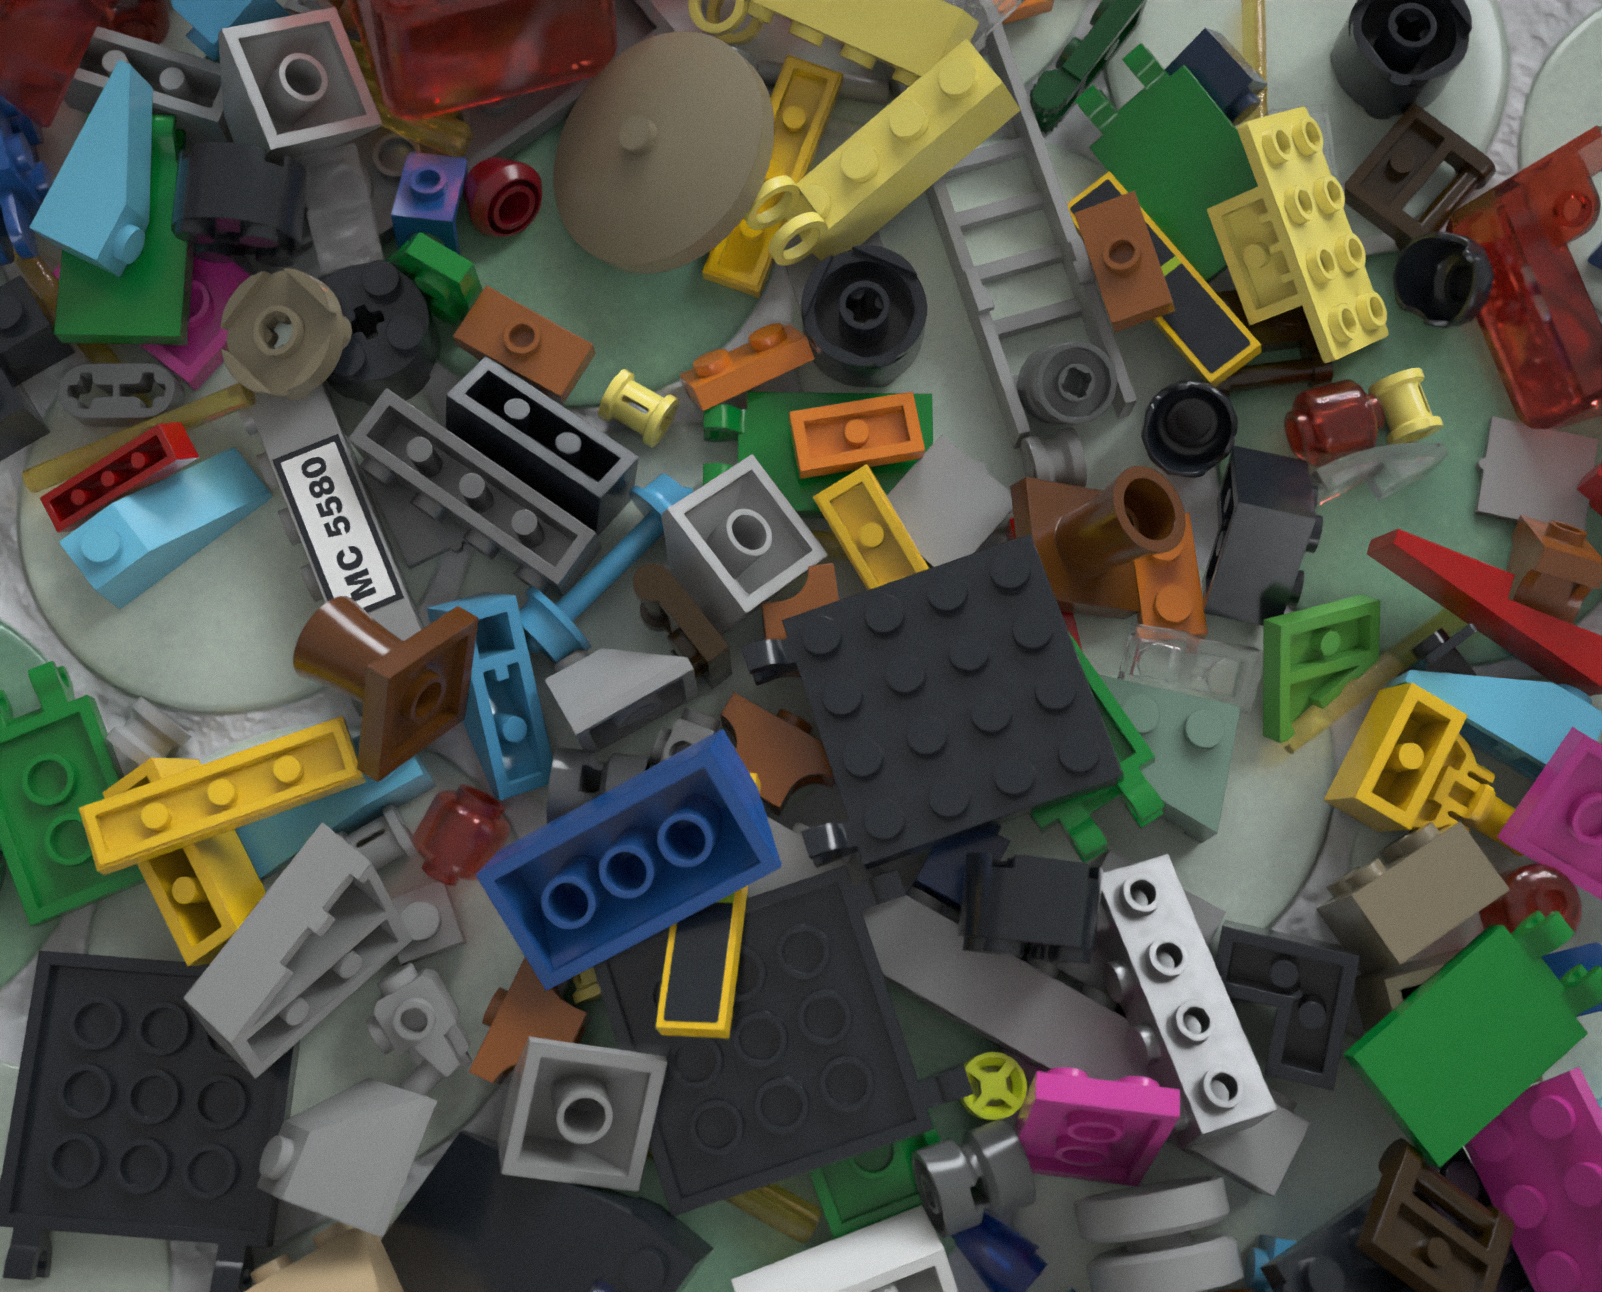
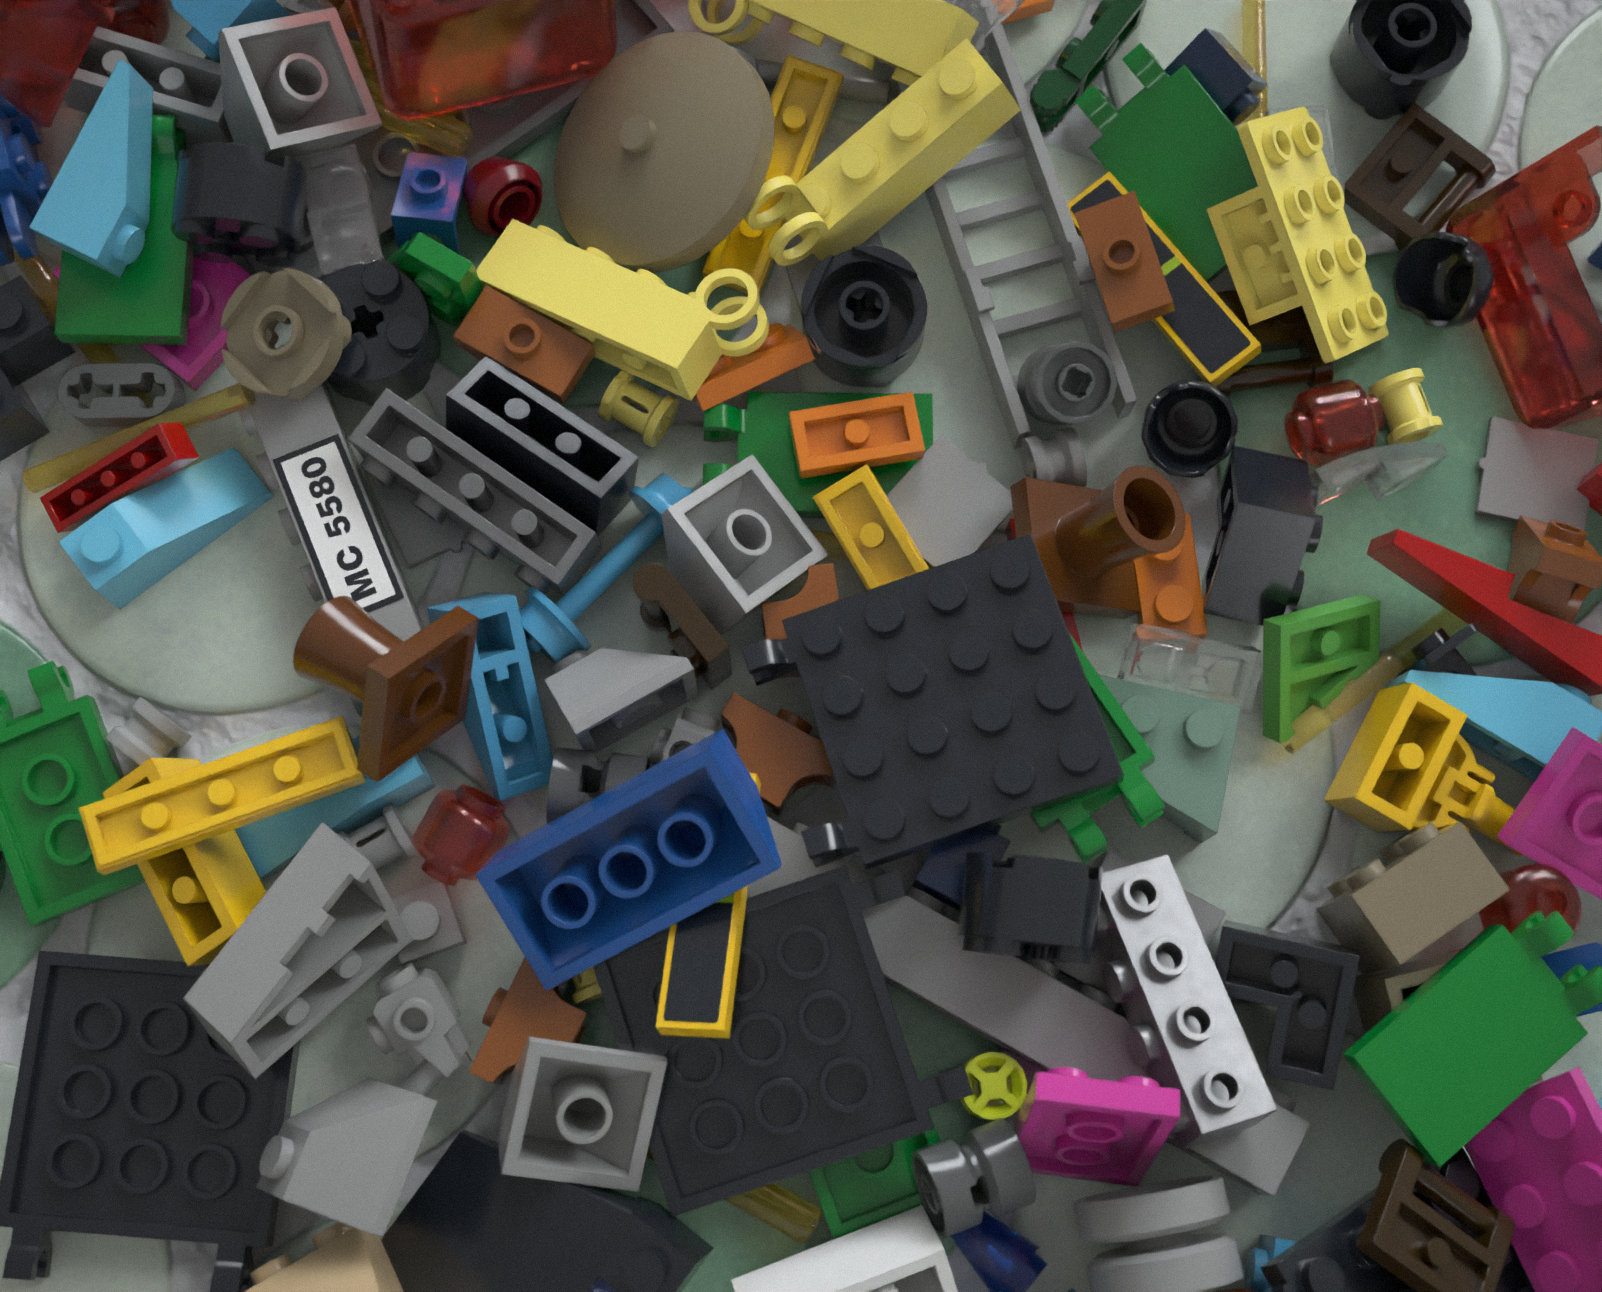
none -> light yellow hinge [476,219,769,401]

